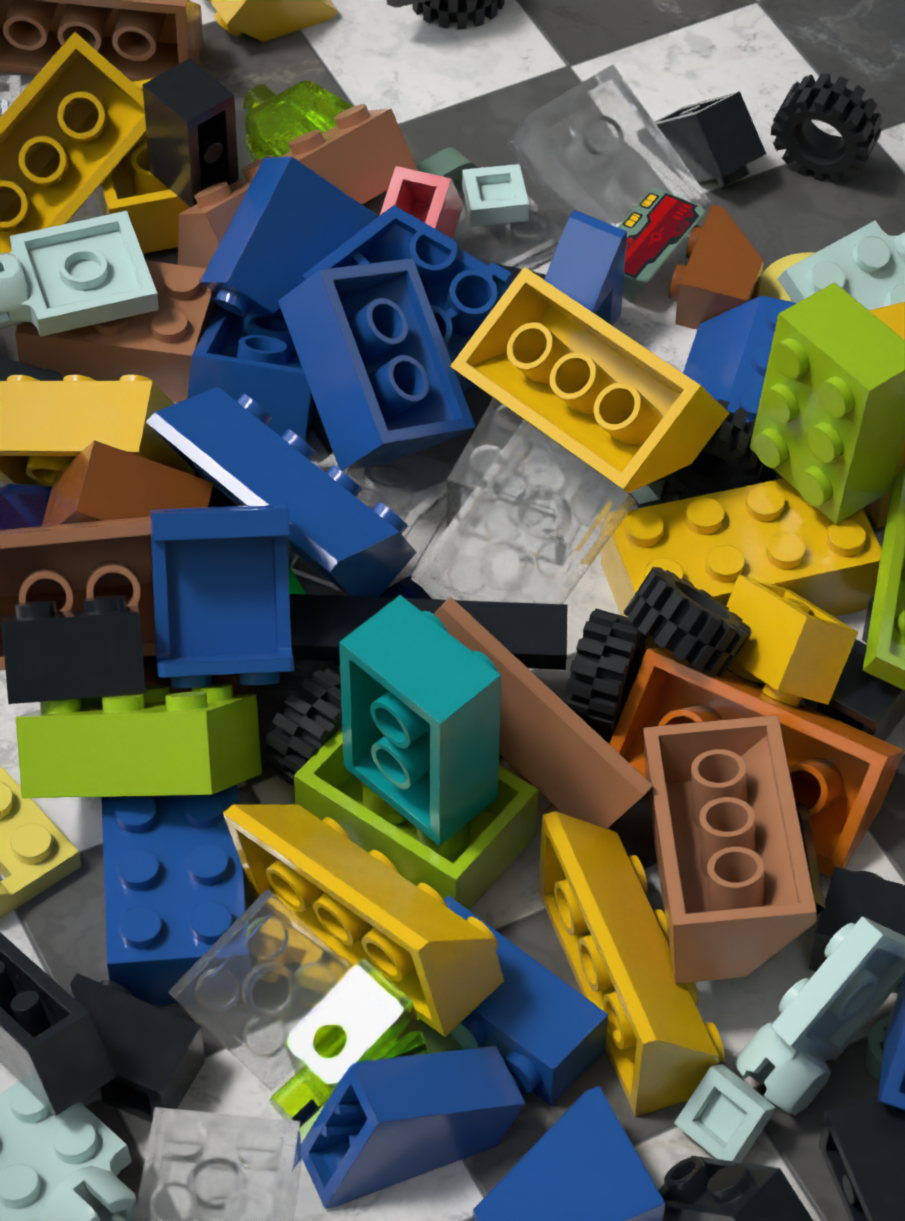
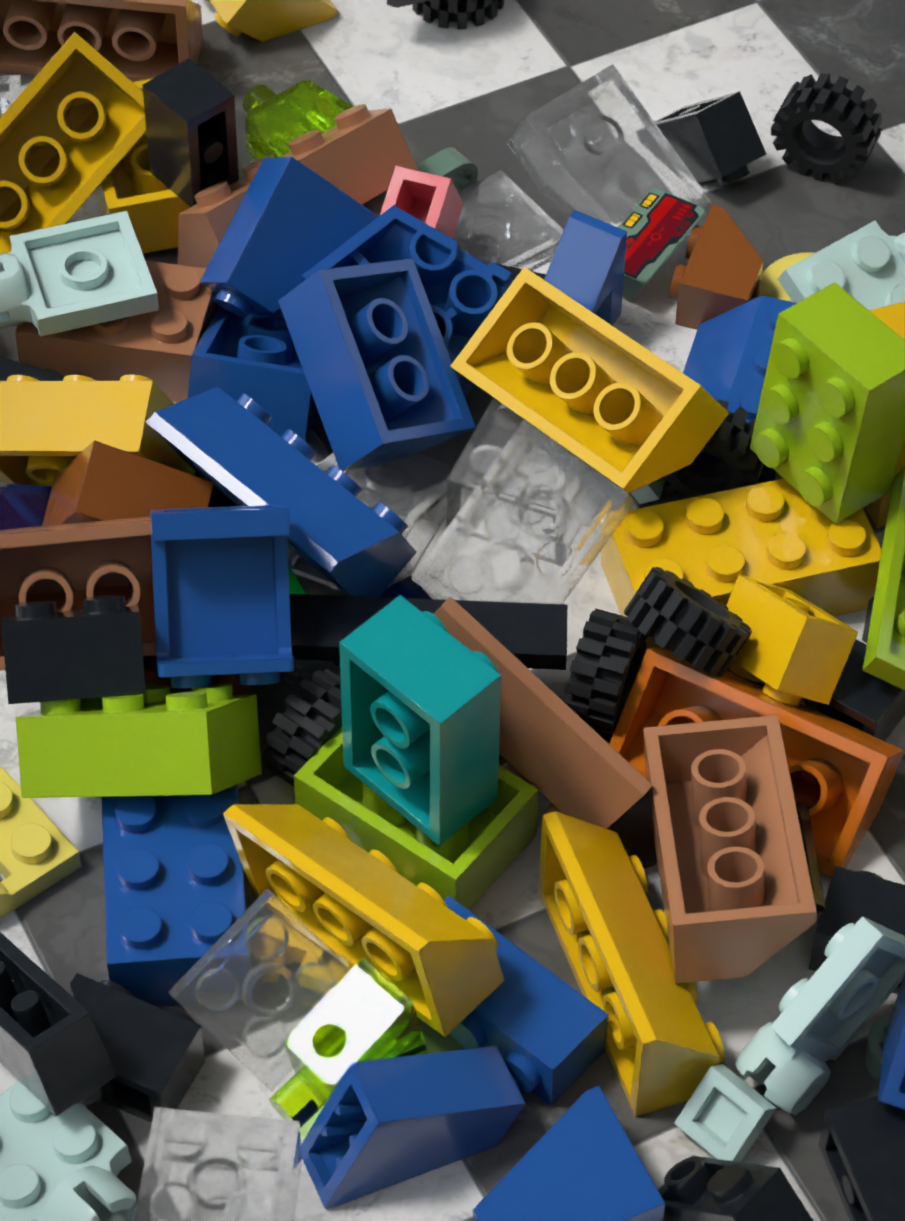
light aqua plate [462,164,529,227] -> none

